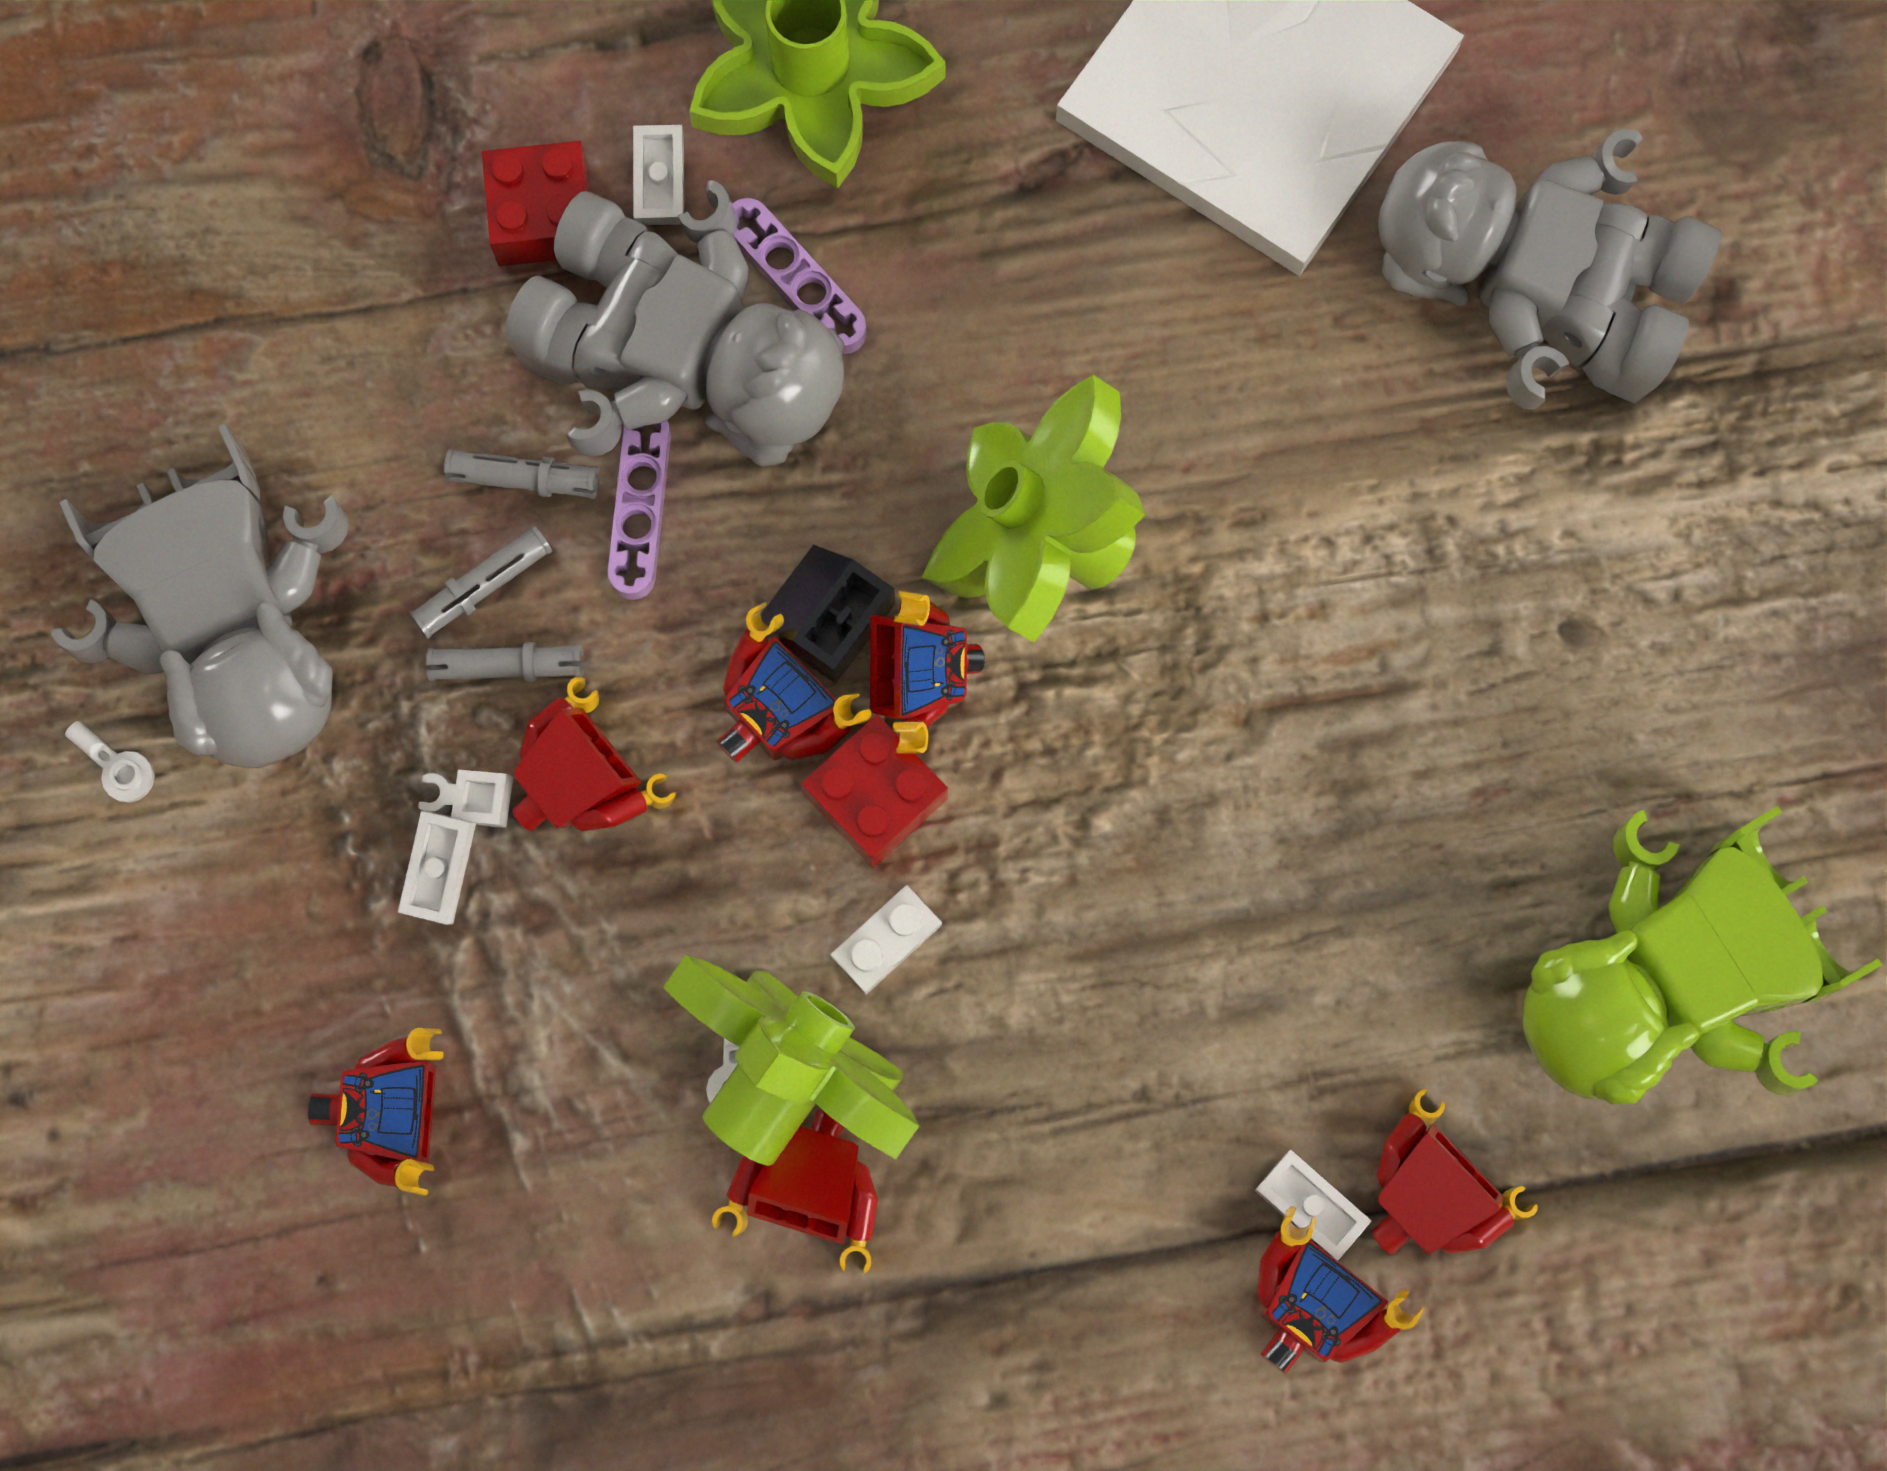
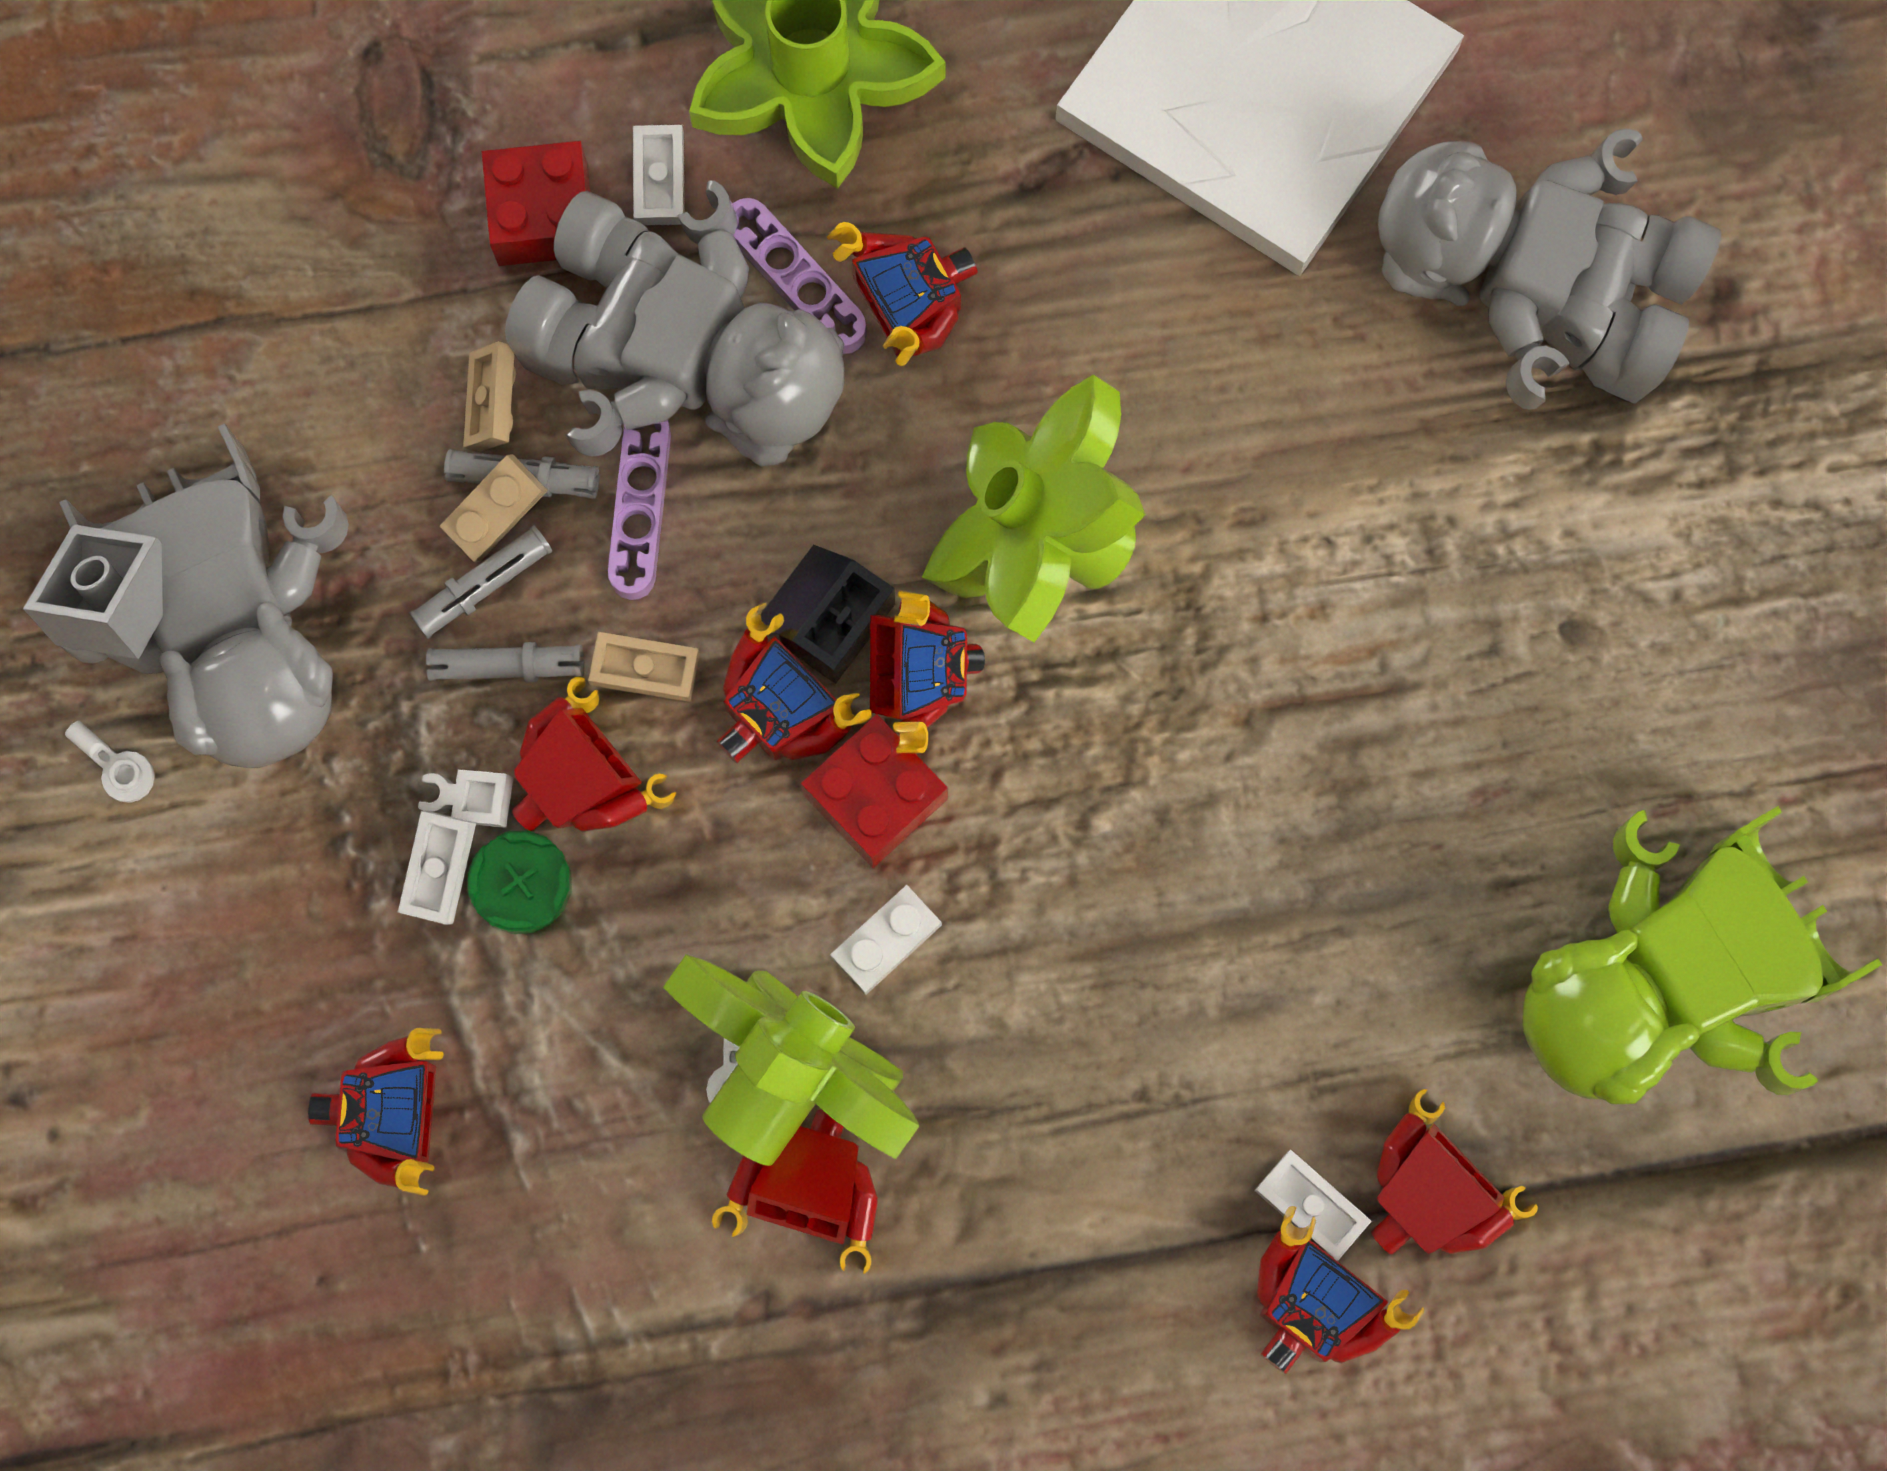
none -> light grey slope [23,524,163,659]
none -> tan plate [440,454,548,562]
none -> tan plate [463,341,516,452]
none -> green tile [468,830,572,934]
none -> tan plate [588,632,700,702]
none -> torso [827,222,978,366]

